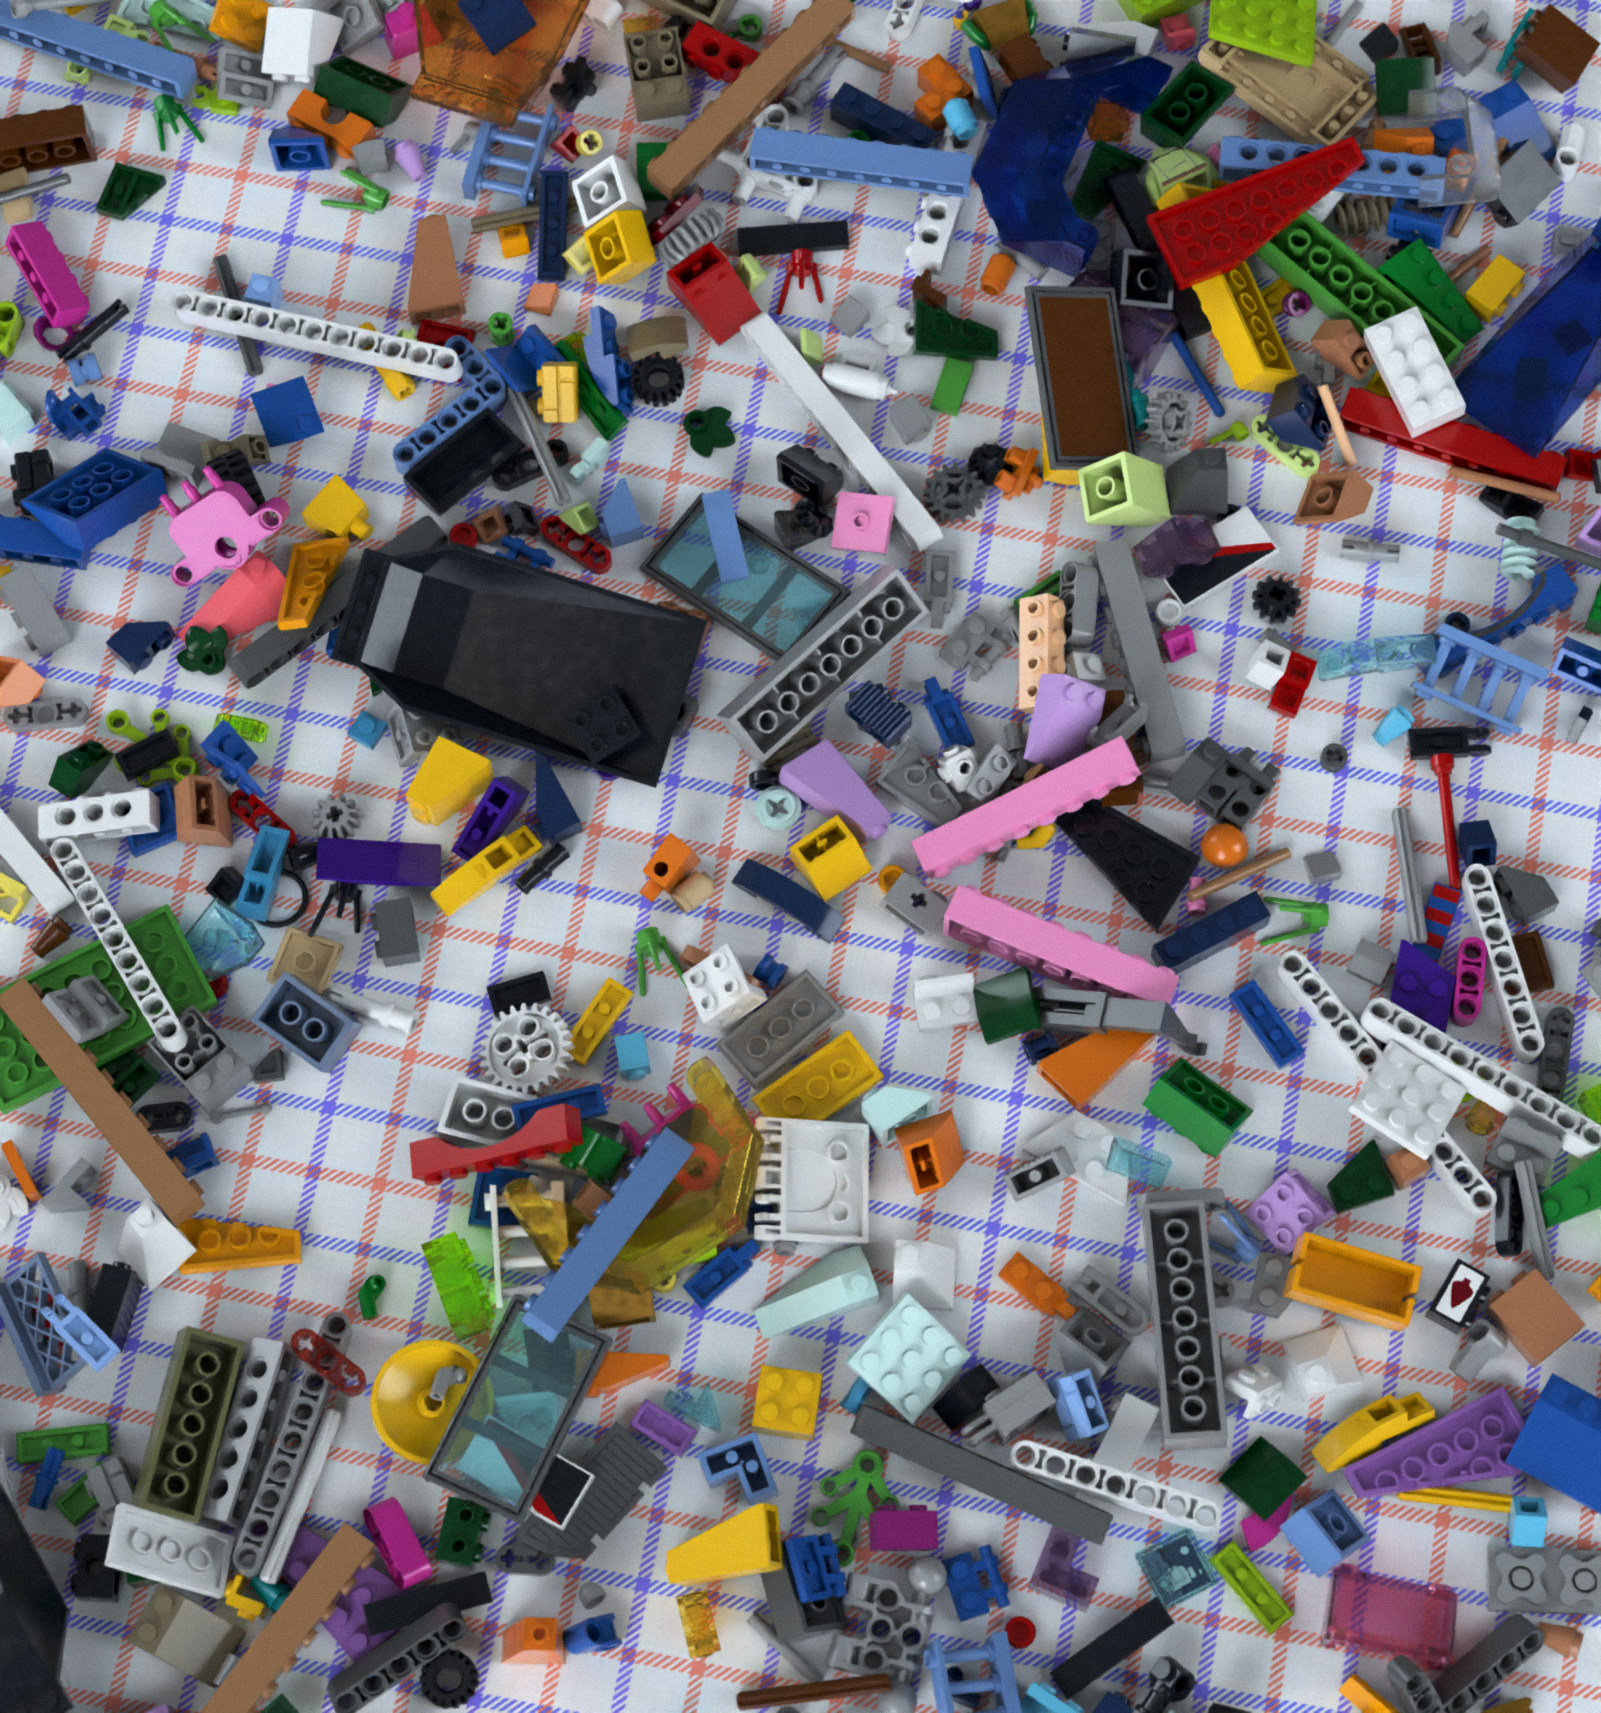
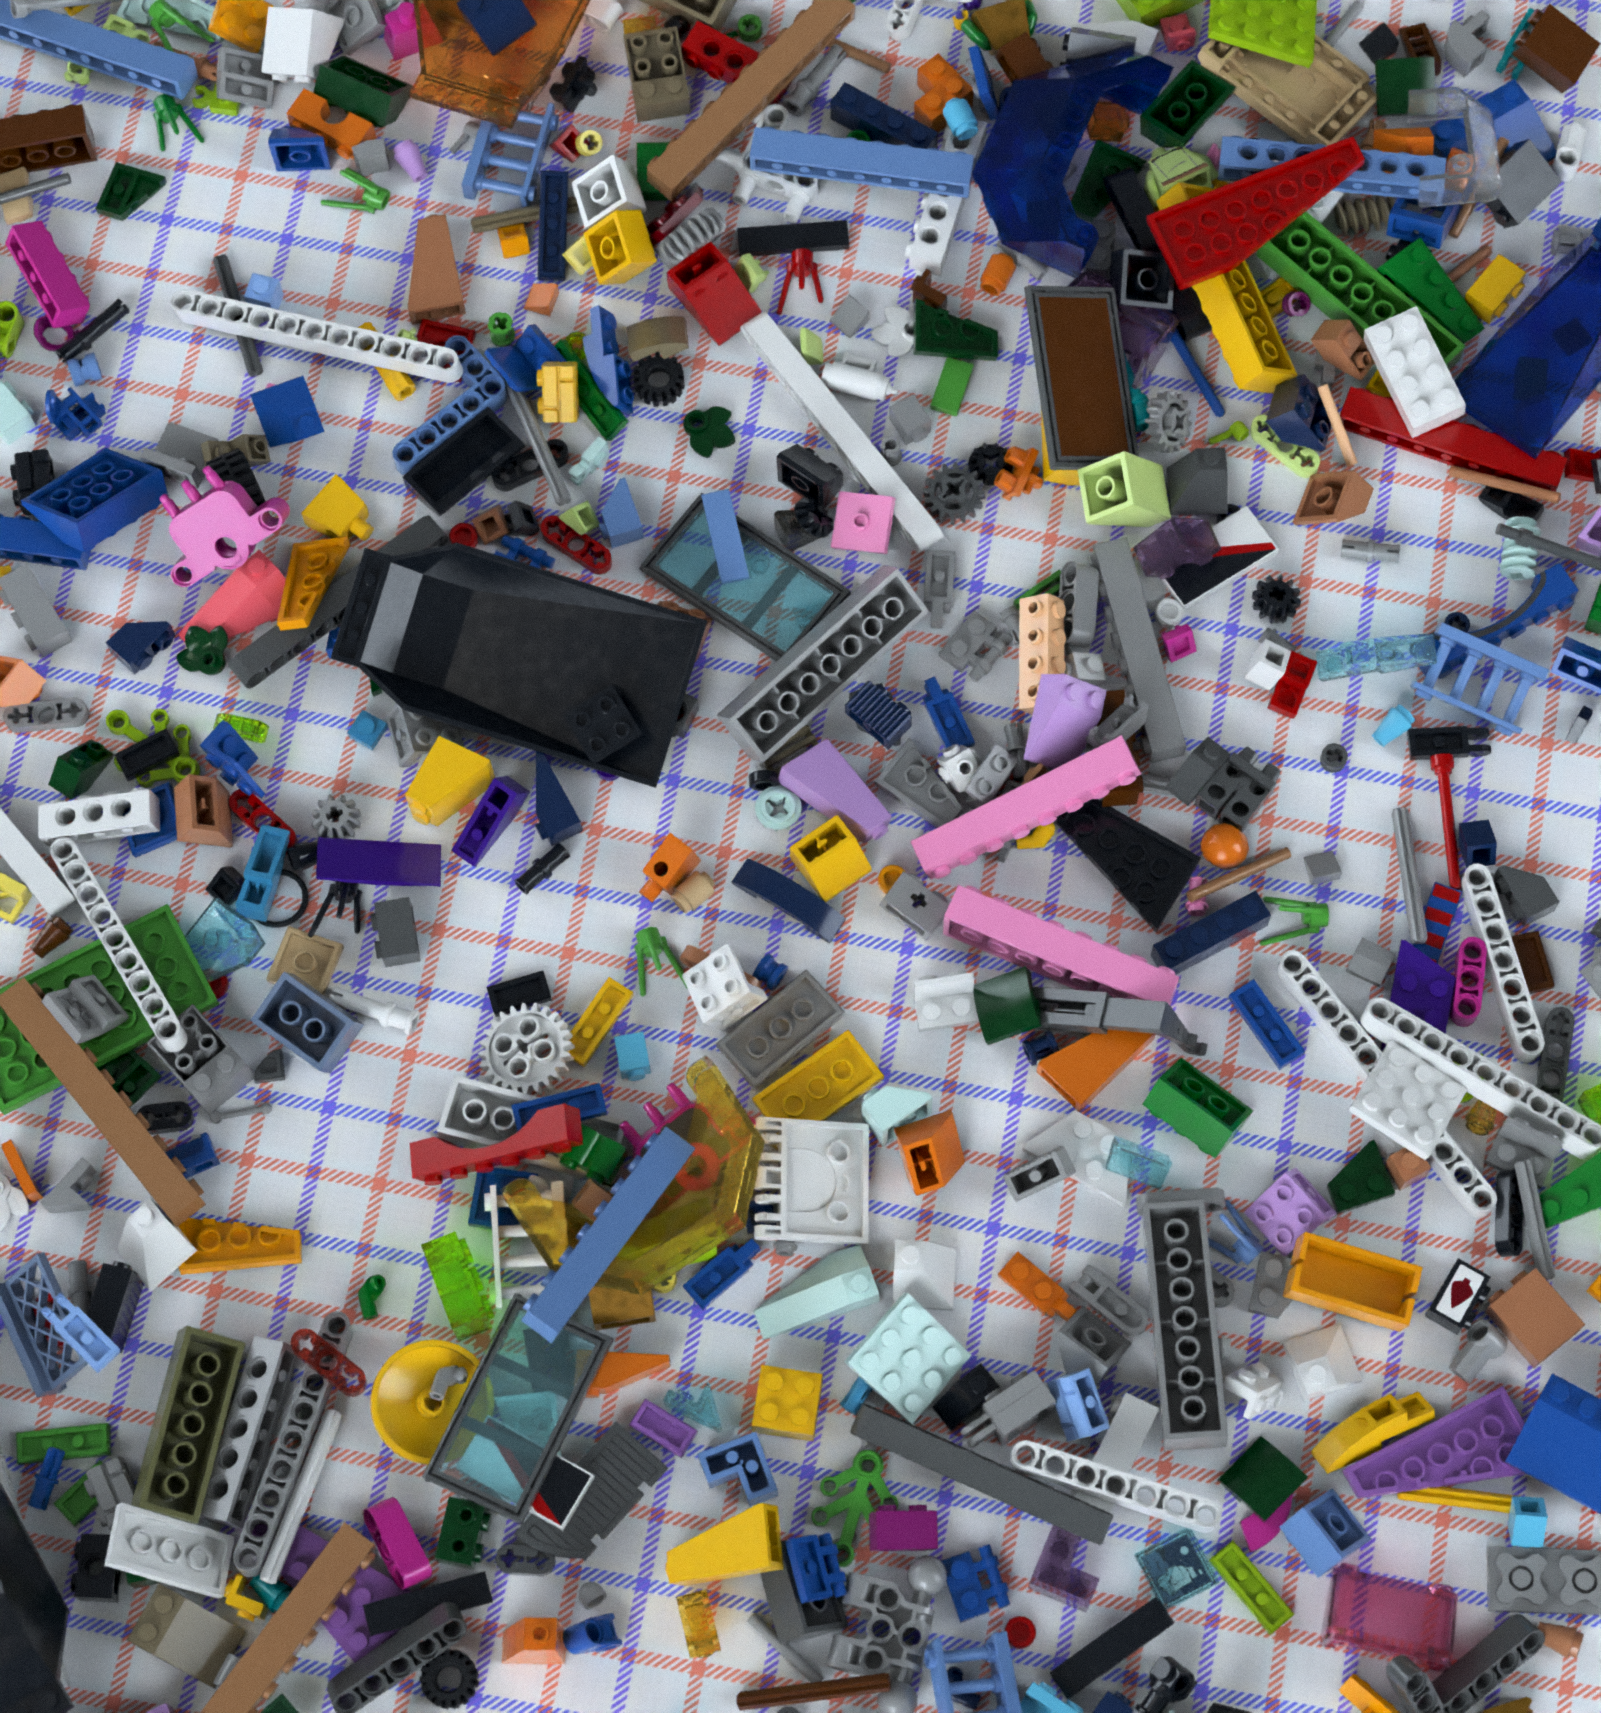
yellow slope [430,824,543,917] -> none
none -> light grey pin [880,436,902,467]

